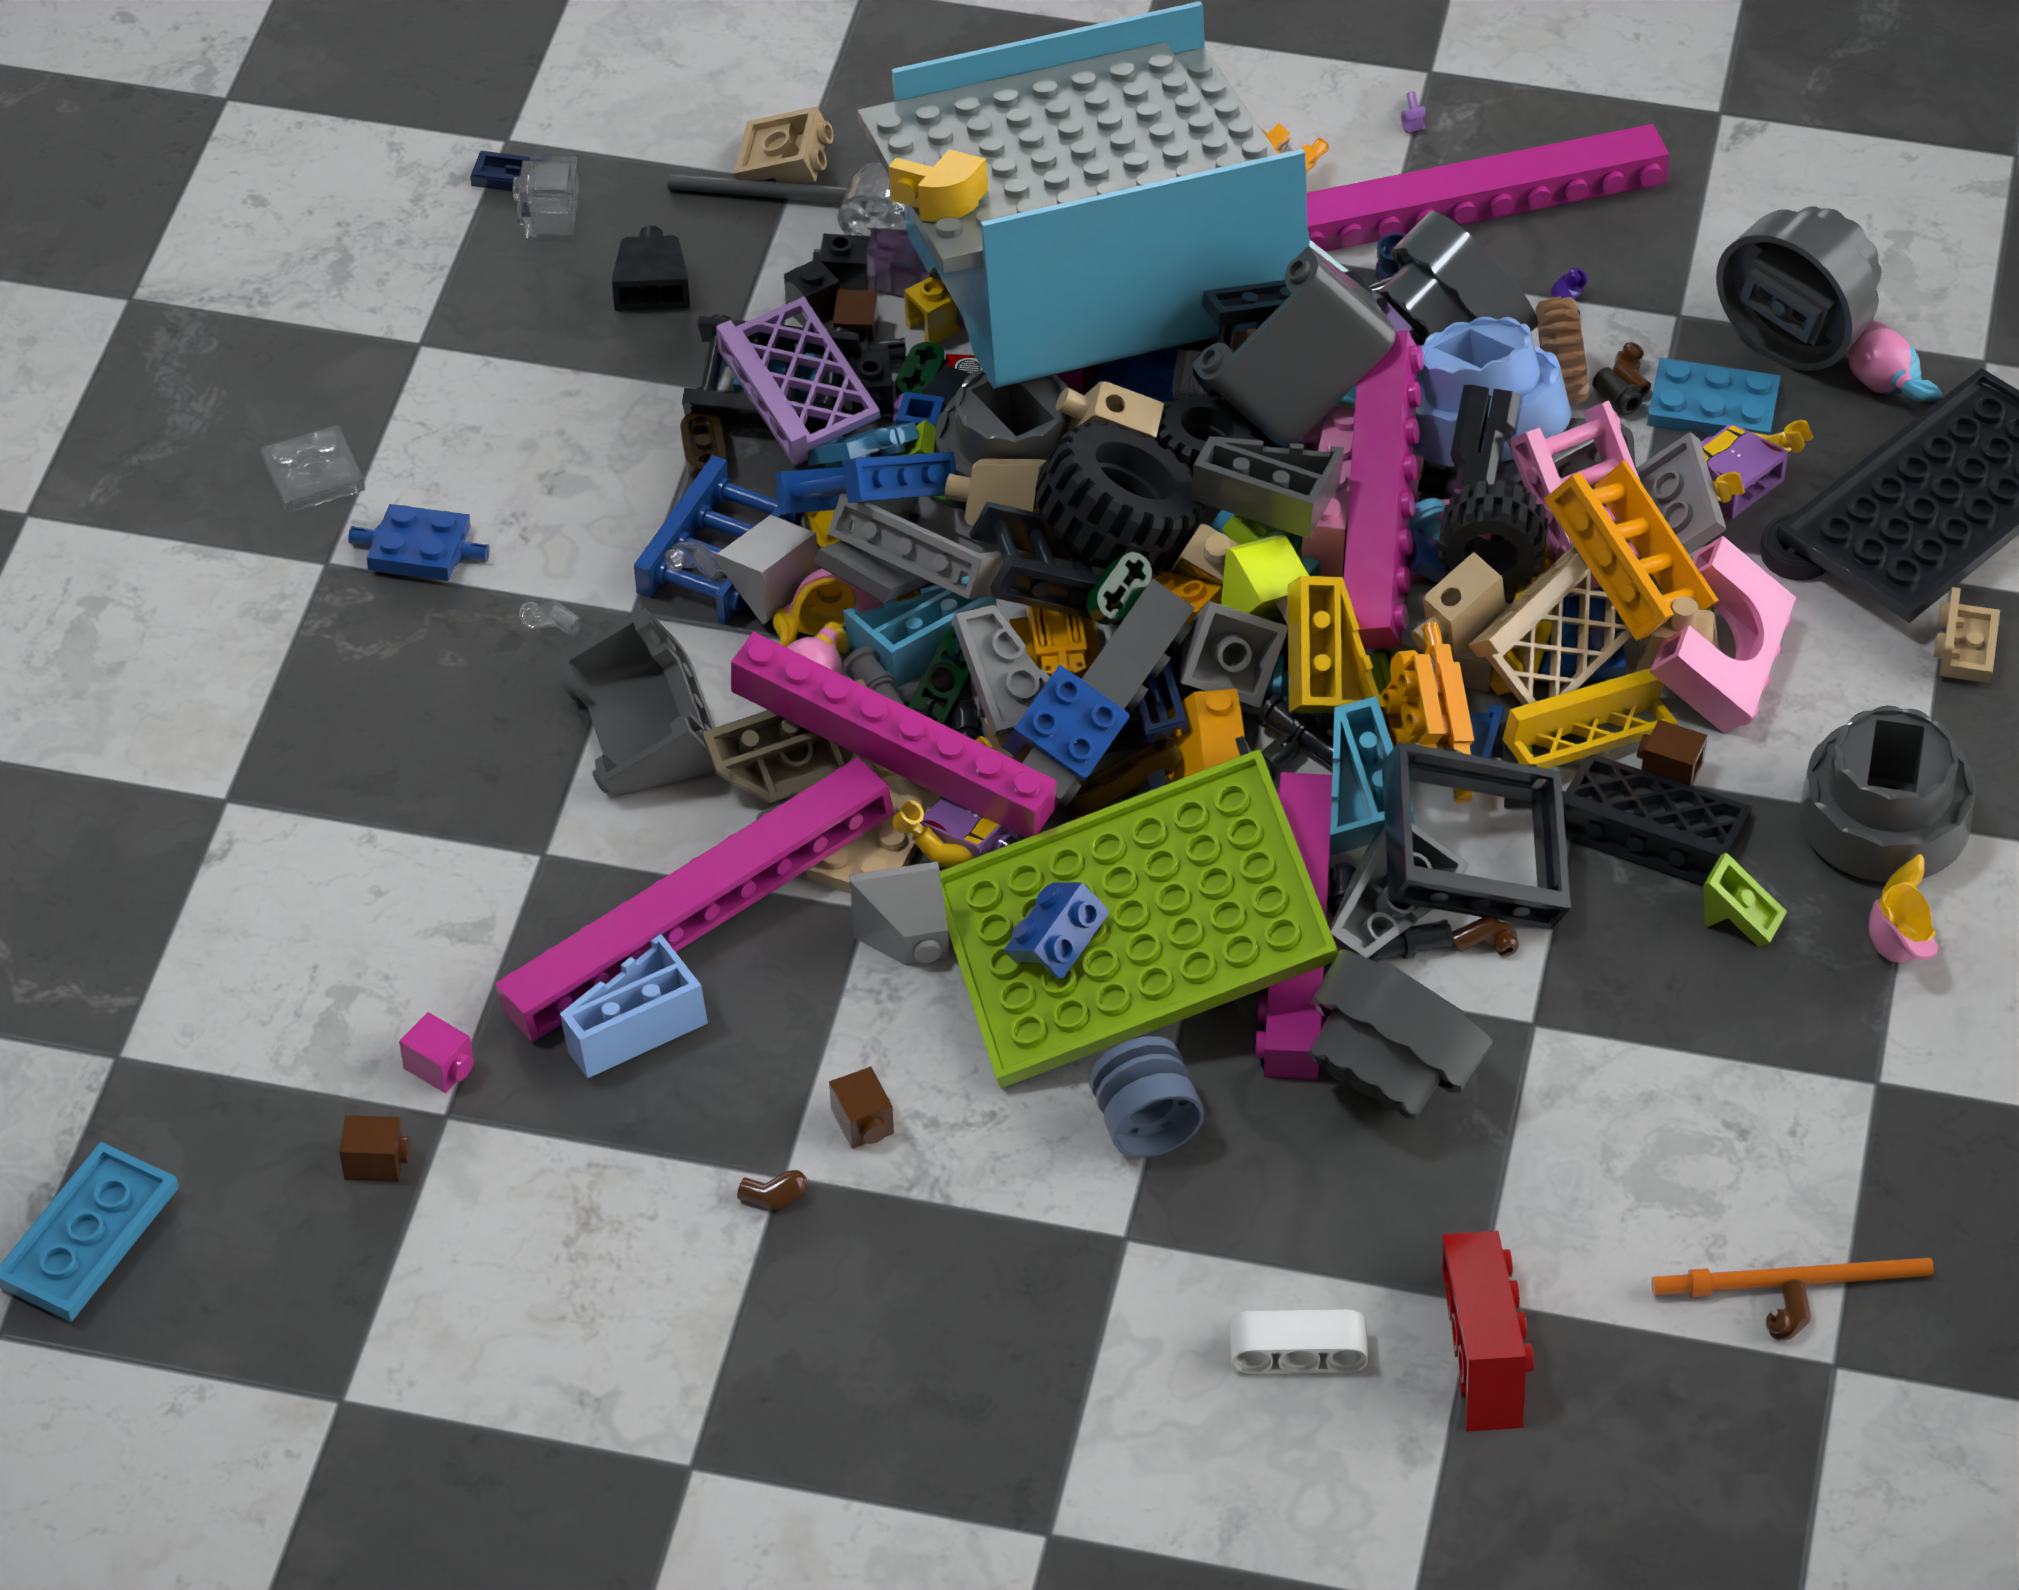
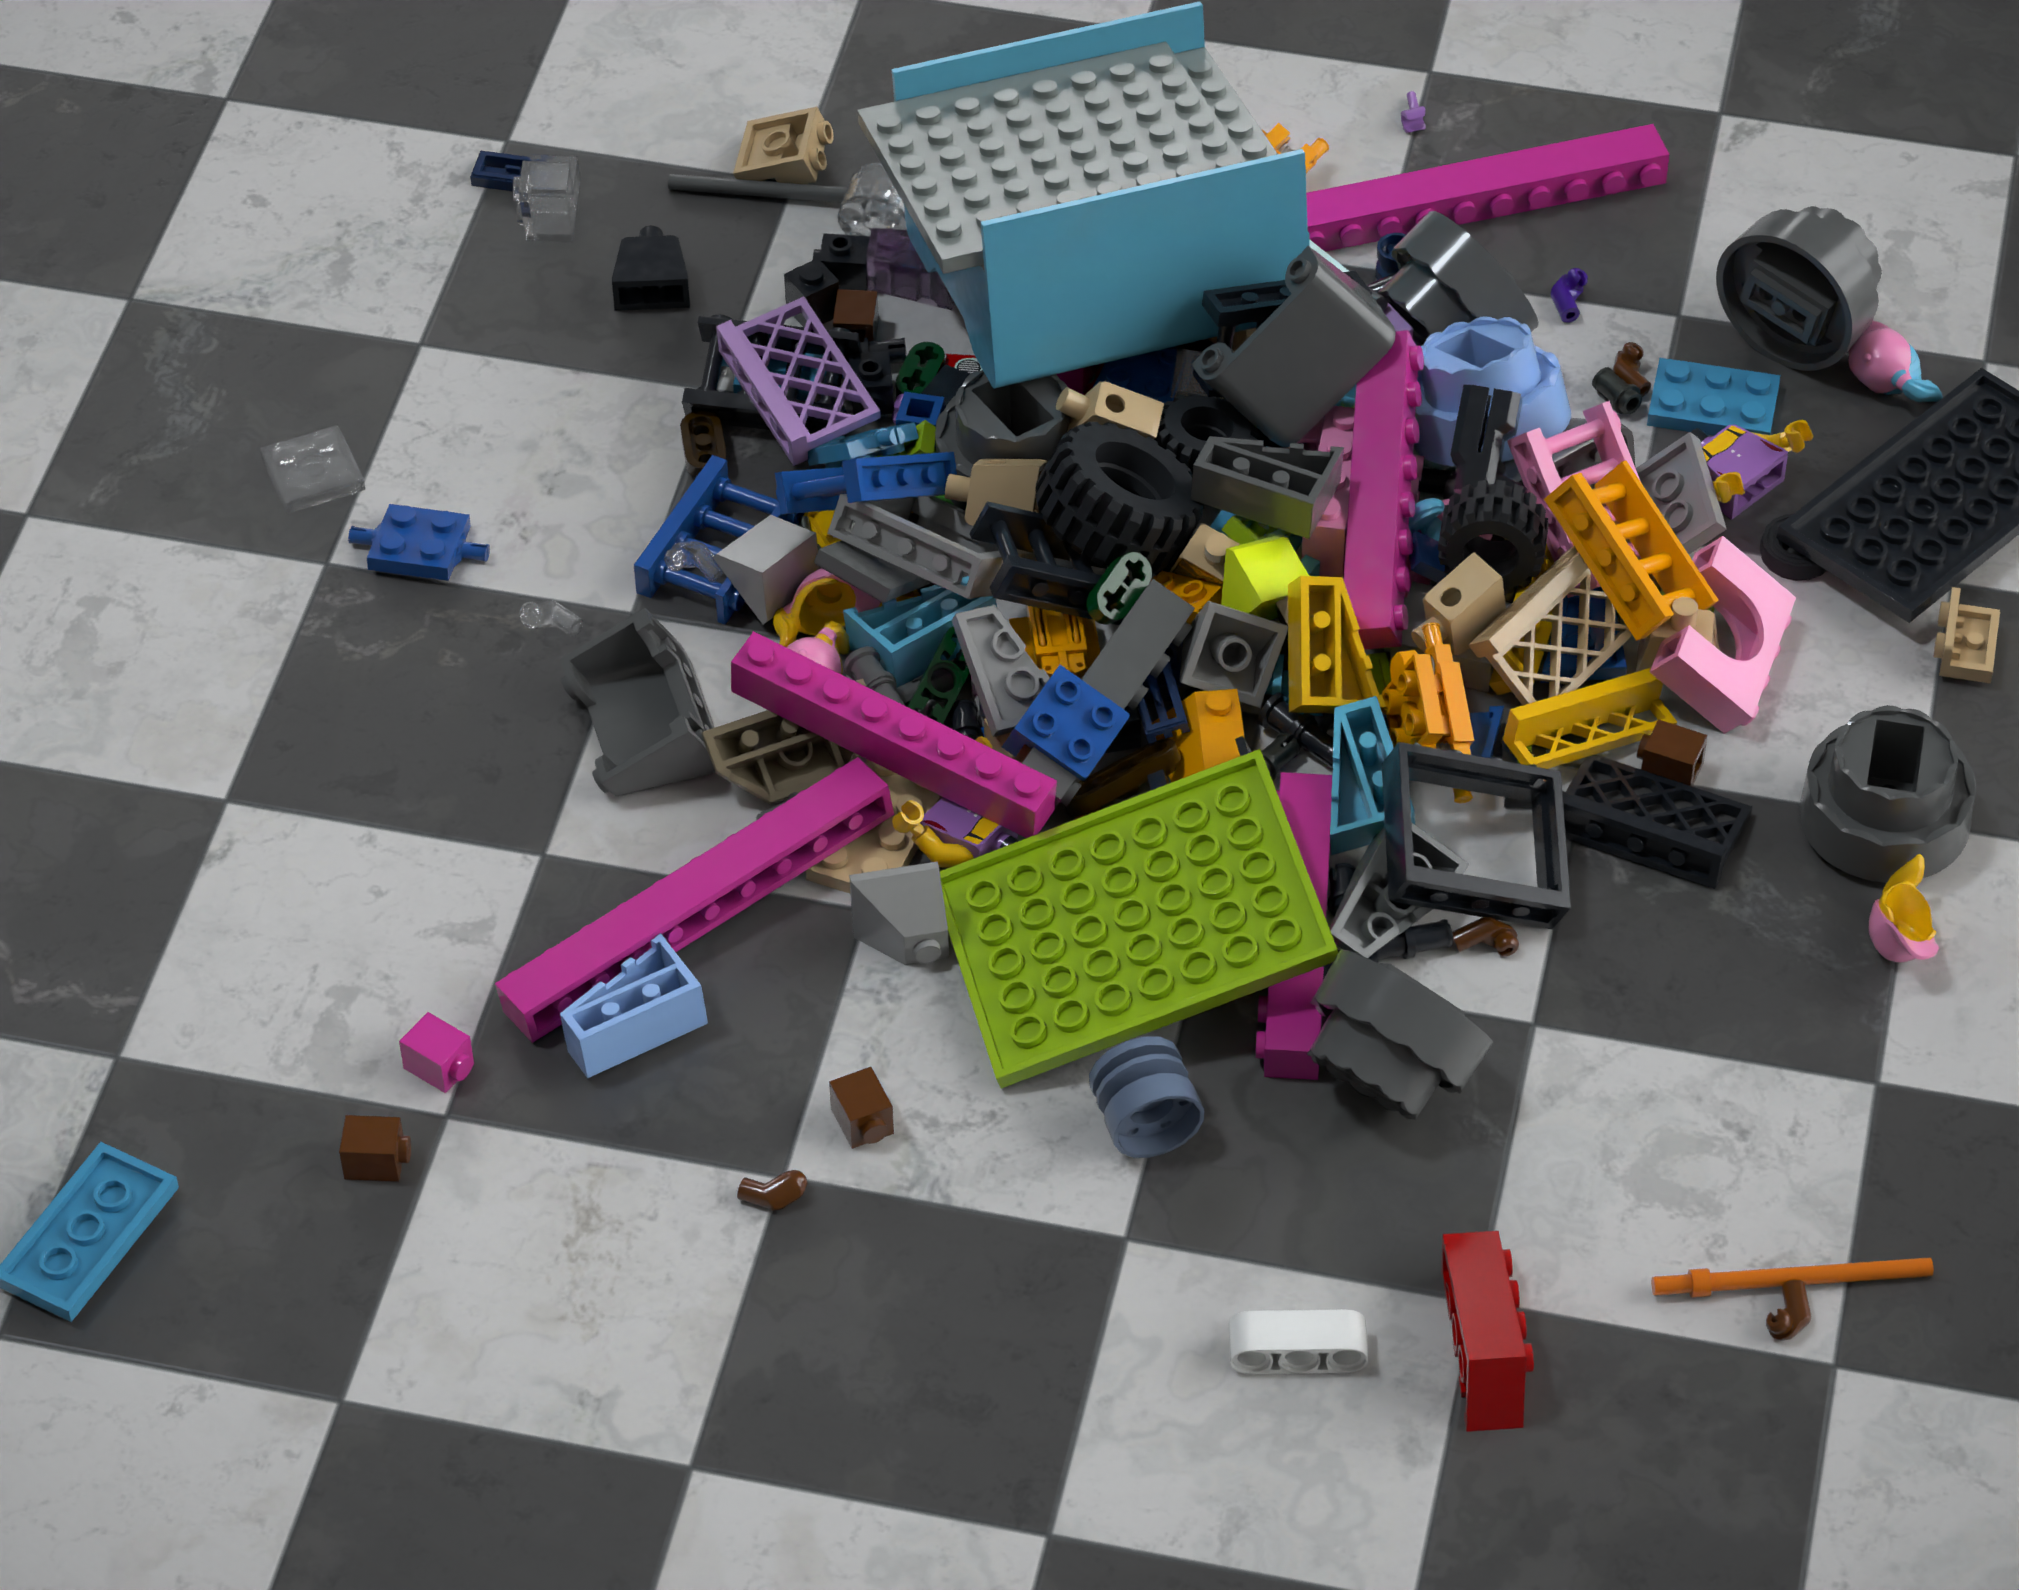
yellow brick [888,149,988,222] -> none
yellow window [904,276,961,343] -> none
blue bracket [1003,882,1109,978] -> none
medium nougat gear [1535,296,1590,406] -> none
lime slope [1703,852,1787,947] -> none

